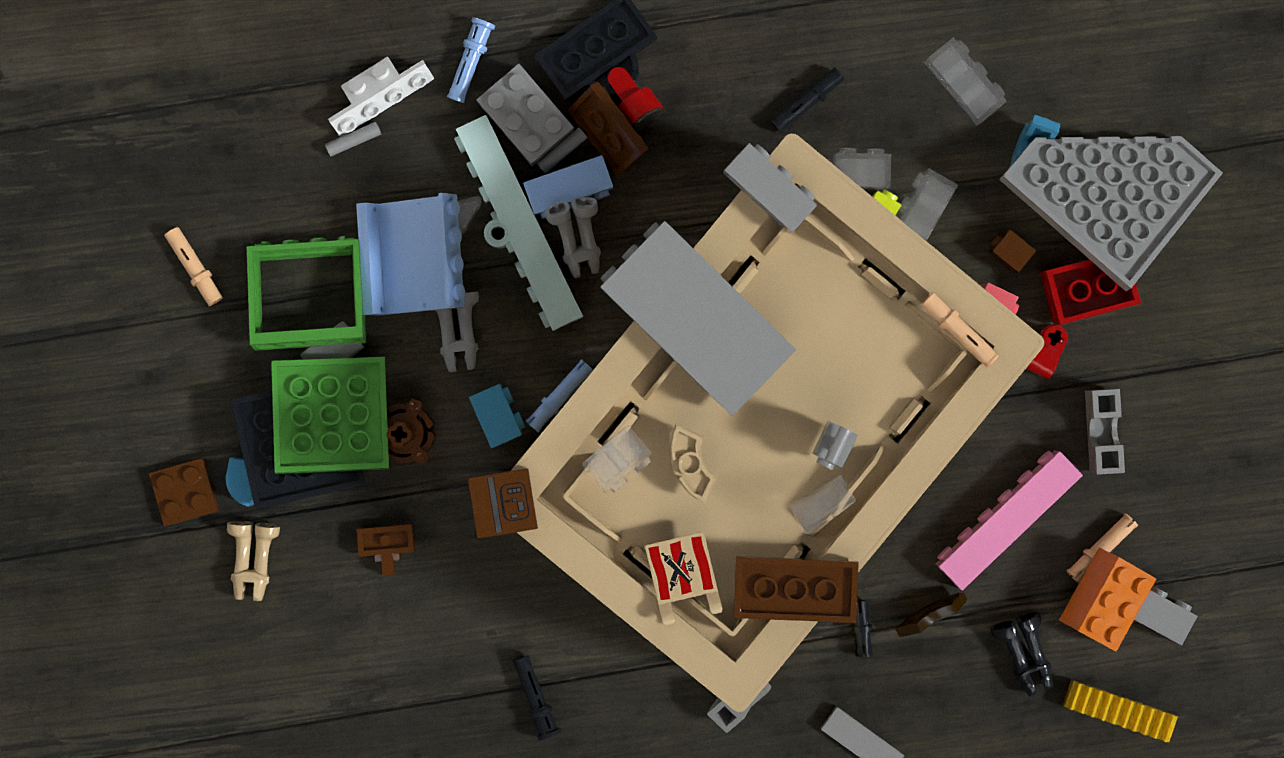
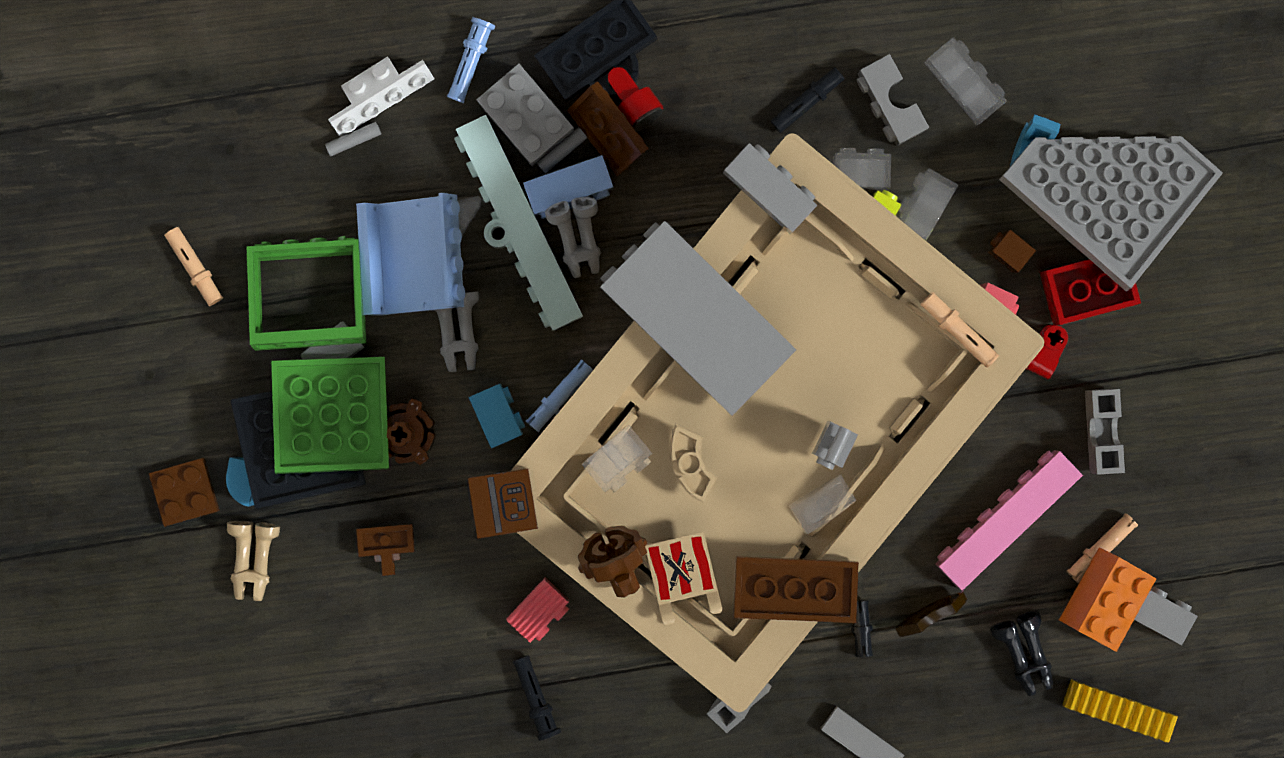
none -> coral brick [506,578,569,643]
none -> reddish brown piece [578,525,648,598]
none -> light grey arch [857,54,929,146]

